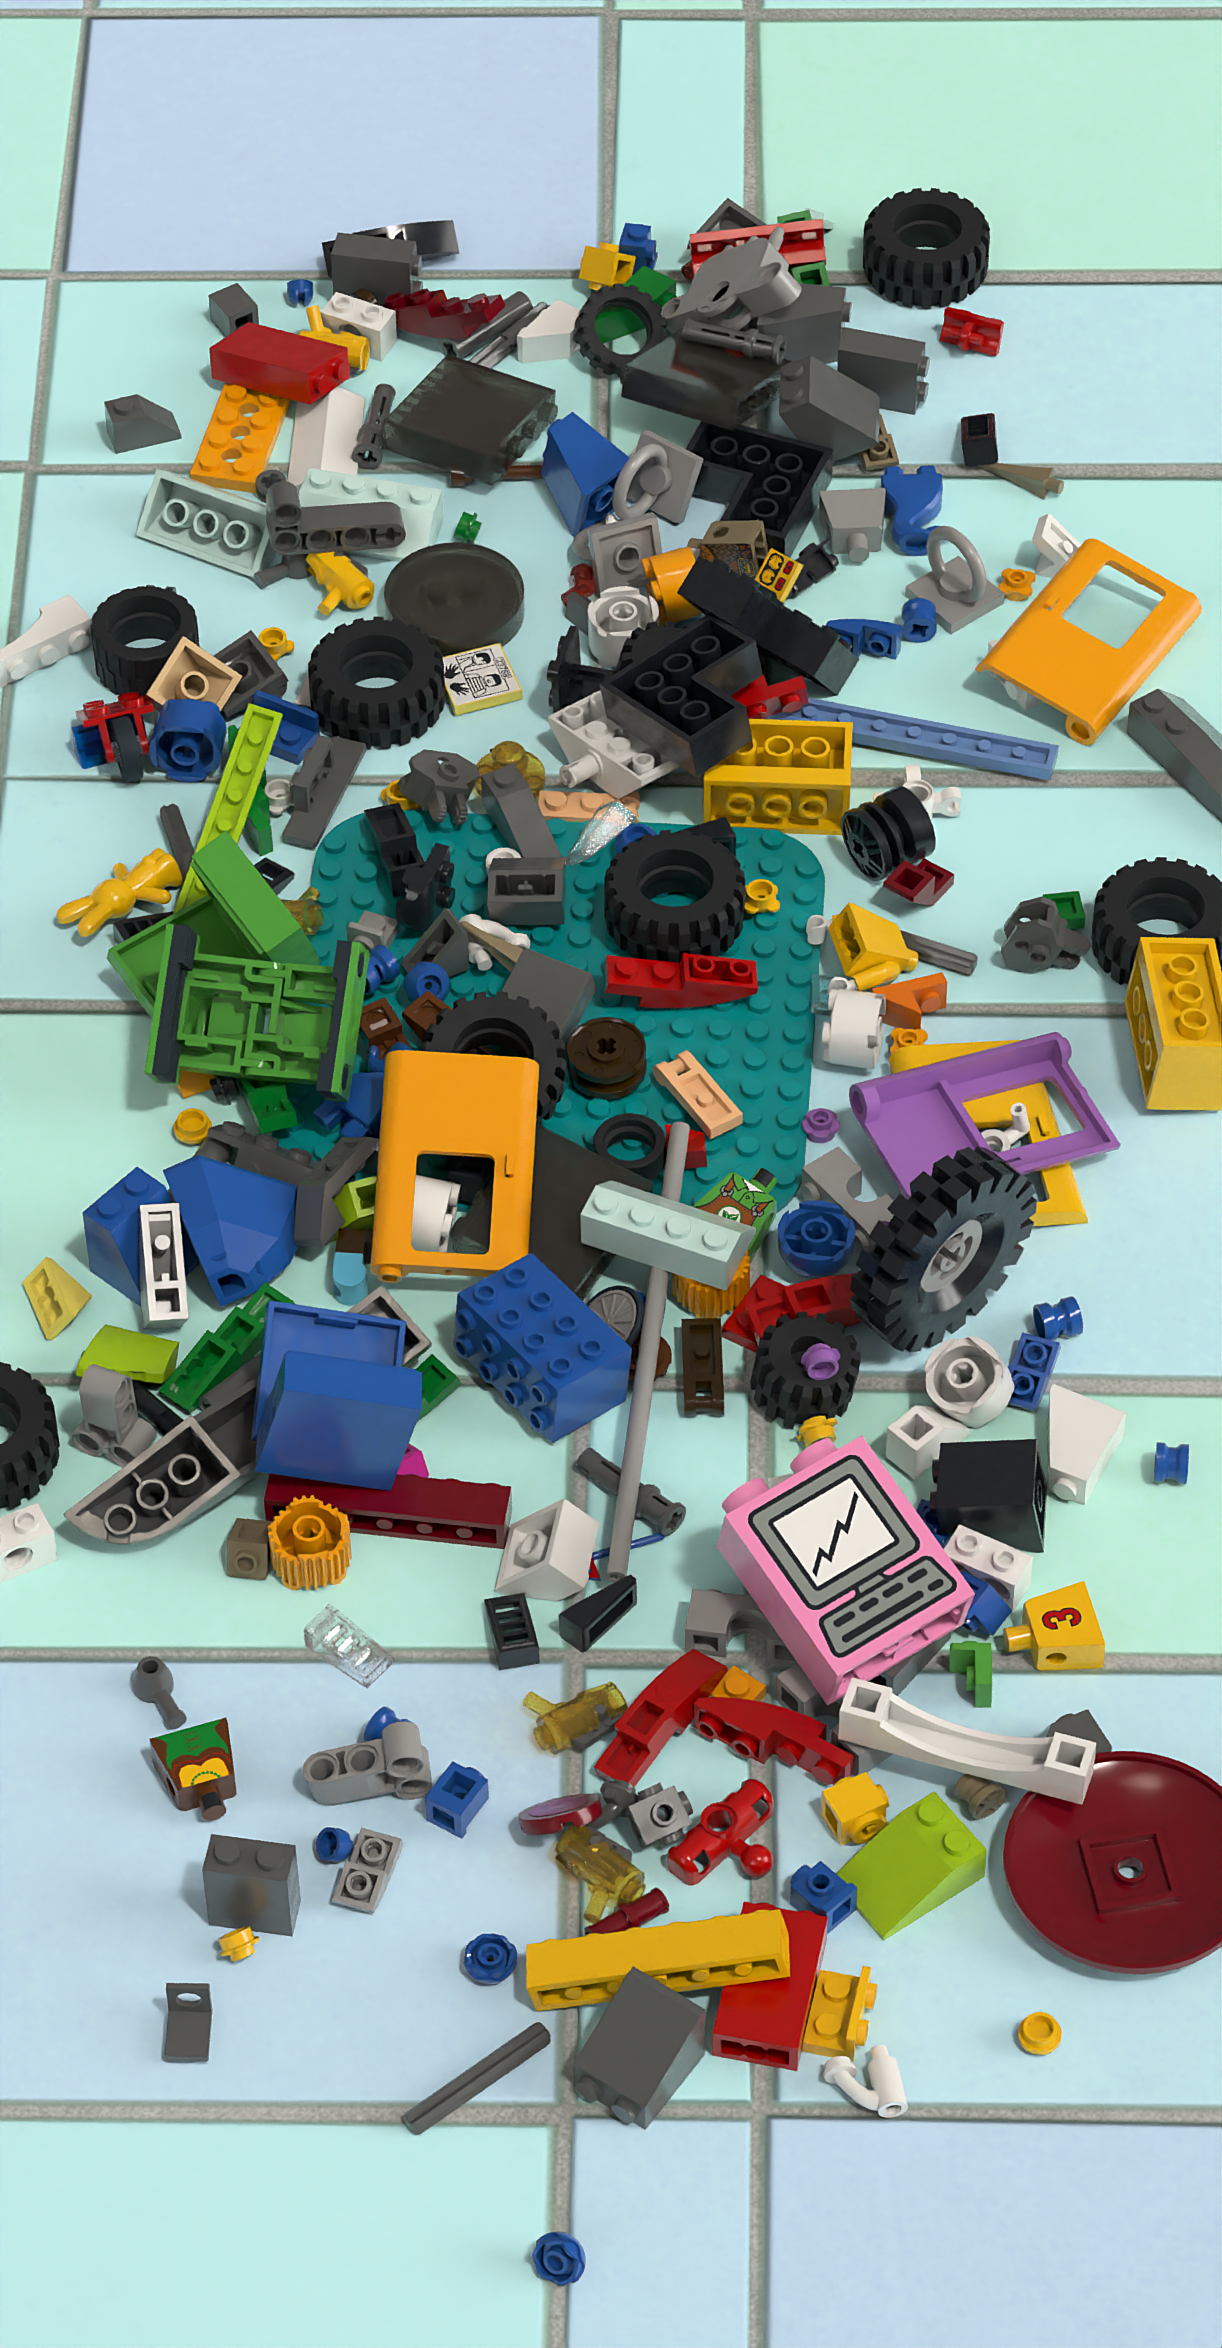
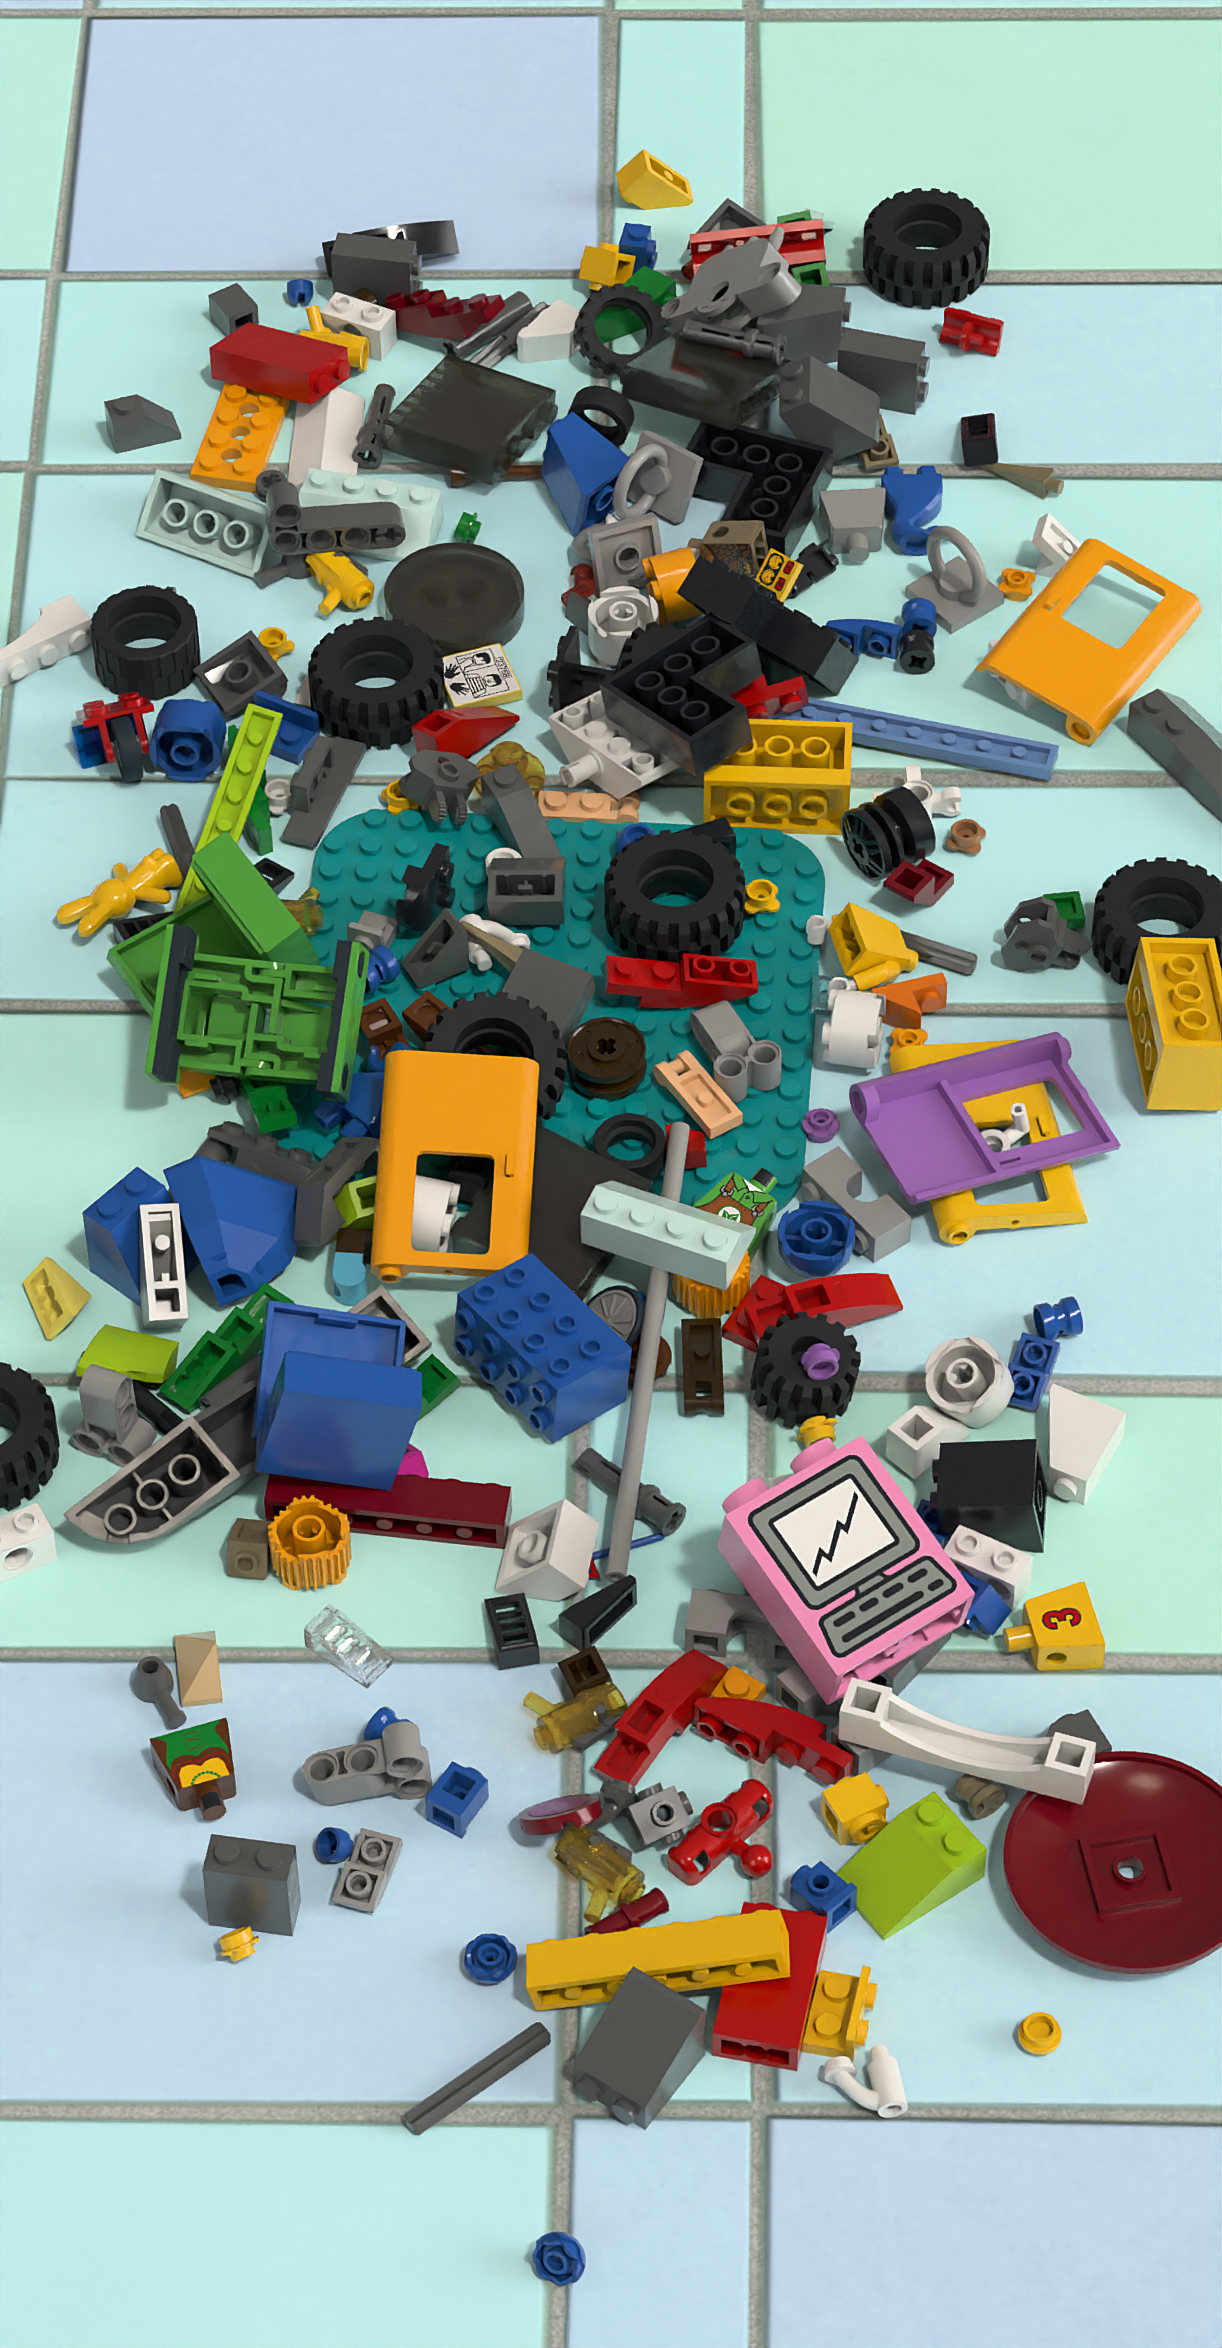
tan slope [145,636,242,712] -> none
dark grey bracket [165,1983,213,2062] -> none
yellow plate [174,1108,212,1144] -> none
black slope [364,803,425,897] -> none
blue plate [404,962,450,1003] -> none
clear slope [566,800,637,866] -> none
black wheel [850,1146,1037,1353] -> none
bright green bracket [949,1641,992,1708] -> none
blue wheel [1154,1442,1189,1484] -> none
none -> tan slope [174,1631,223,1707]
none -> red slope [411,705,520,764]
none -> dark brown brick [557,1645,613,1704]
none -> black tyre [567,385,635,448]
none -> yellow slope [616,149,694,210]
none -> light grey piece [689,1000,782,1103]
none -> black wheel [899,630,935,675]
none -> medium nougat plate [946,819,986,854]

